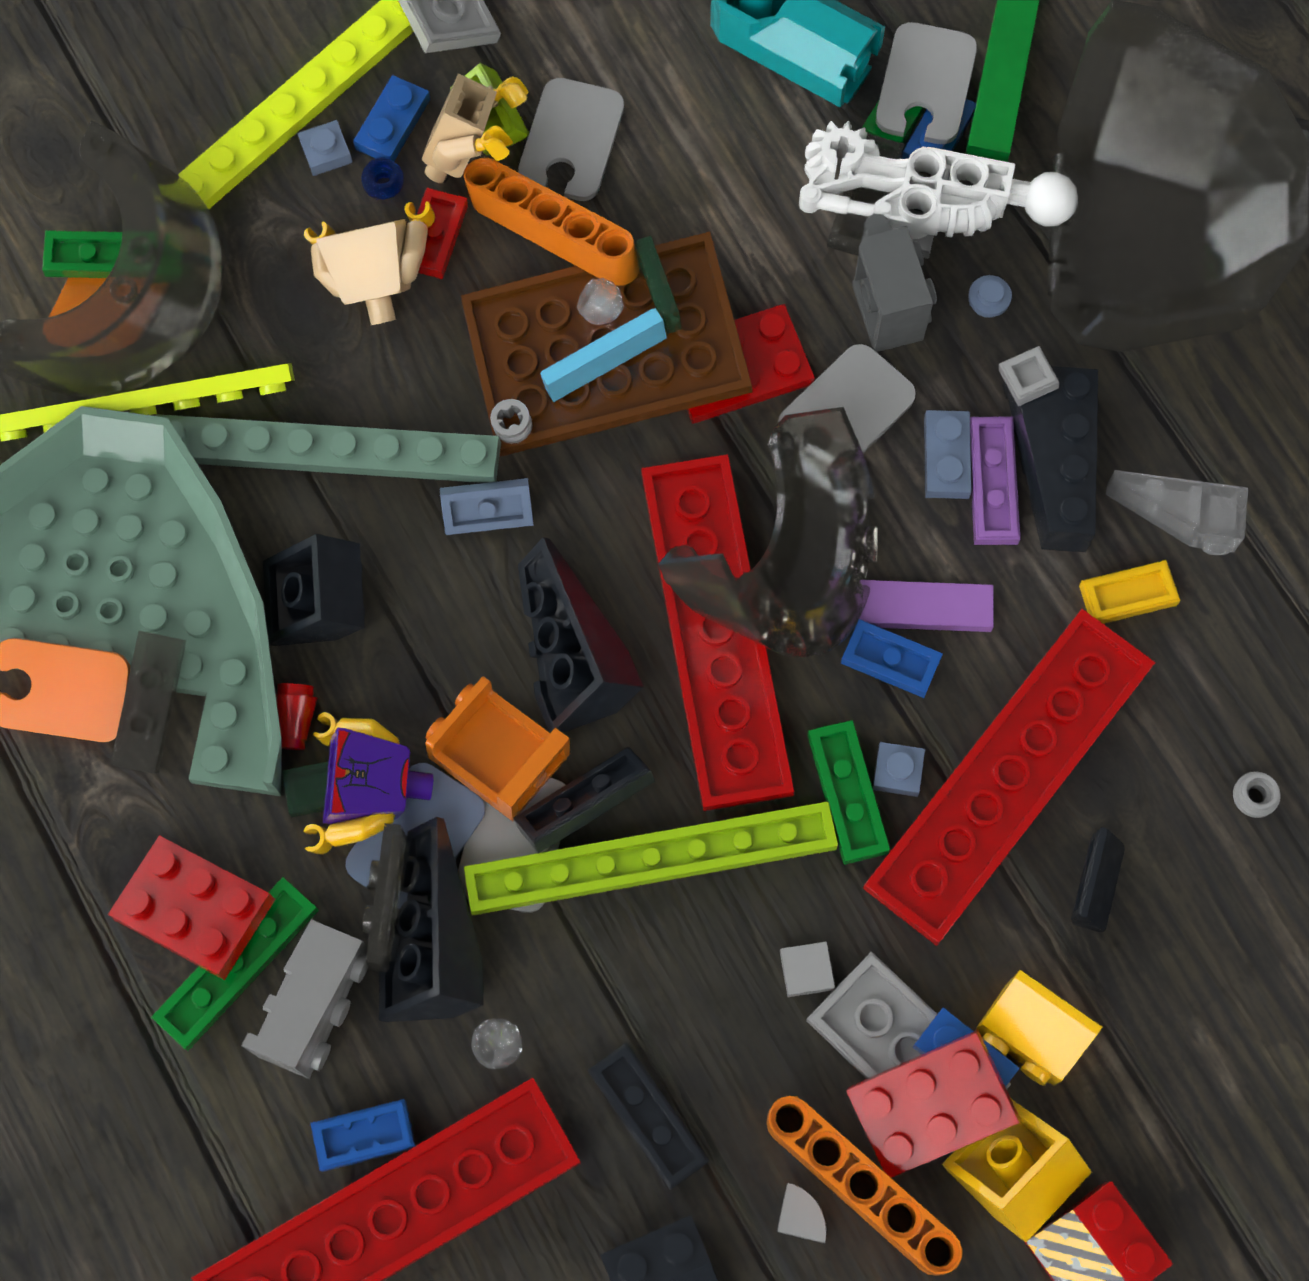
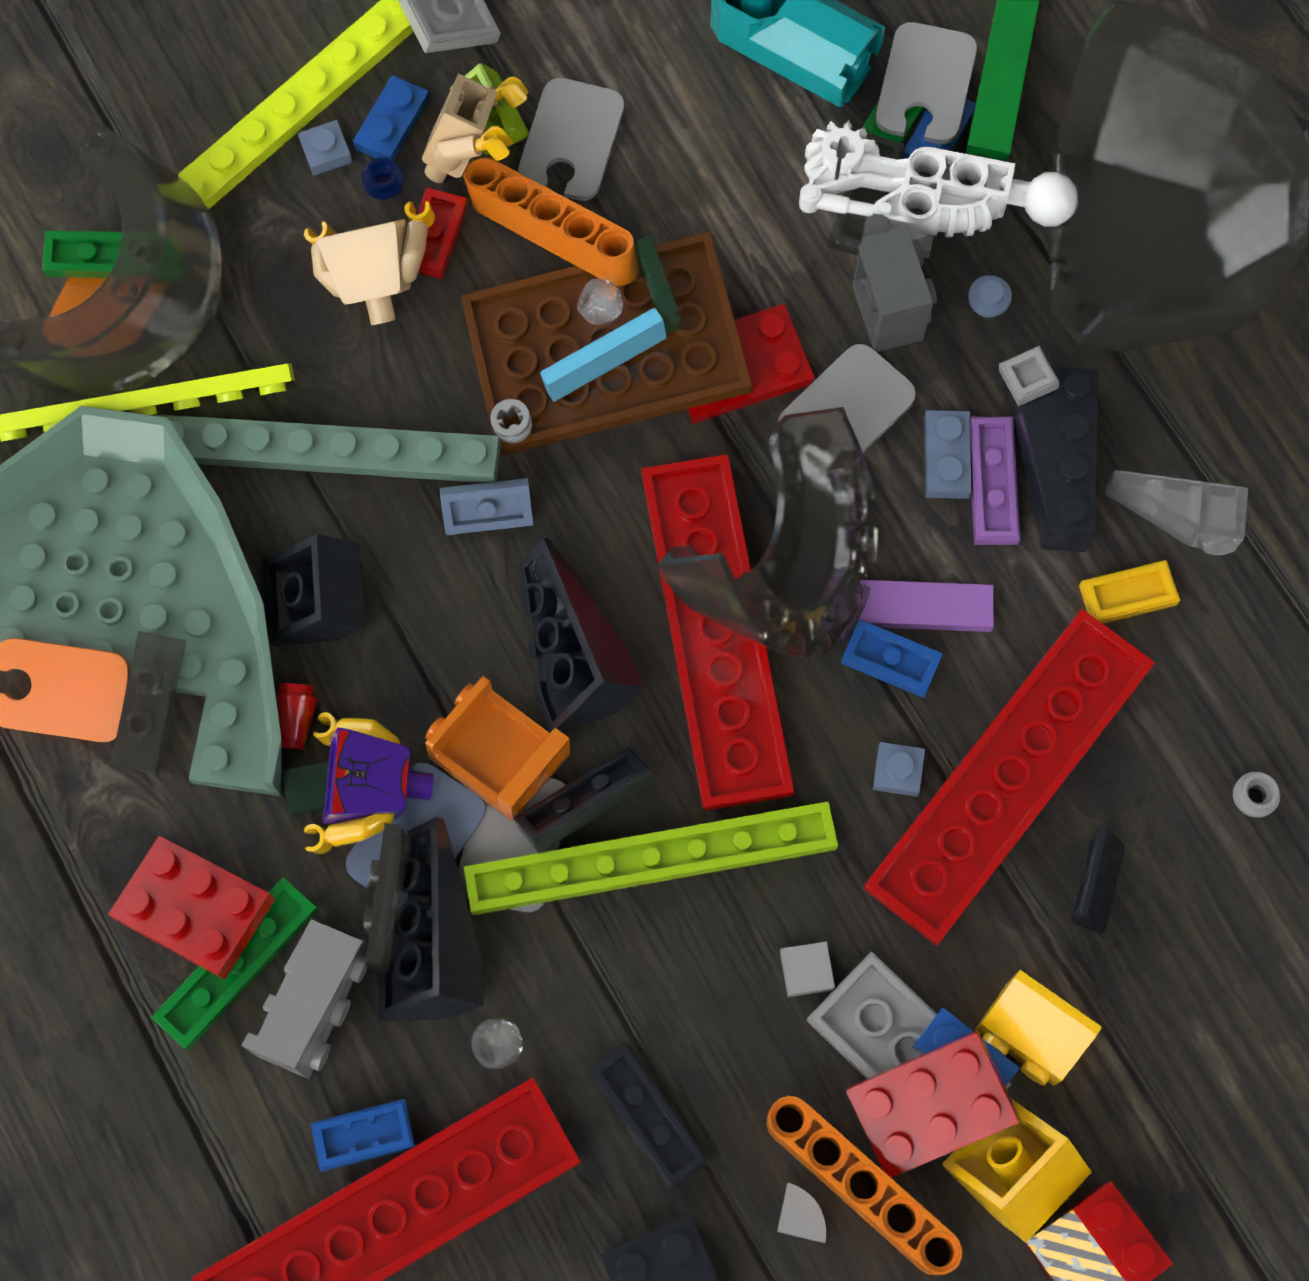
green plate [807,720,890,865] -> none

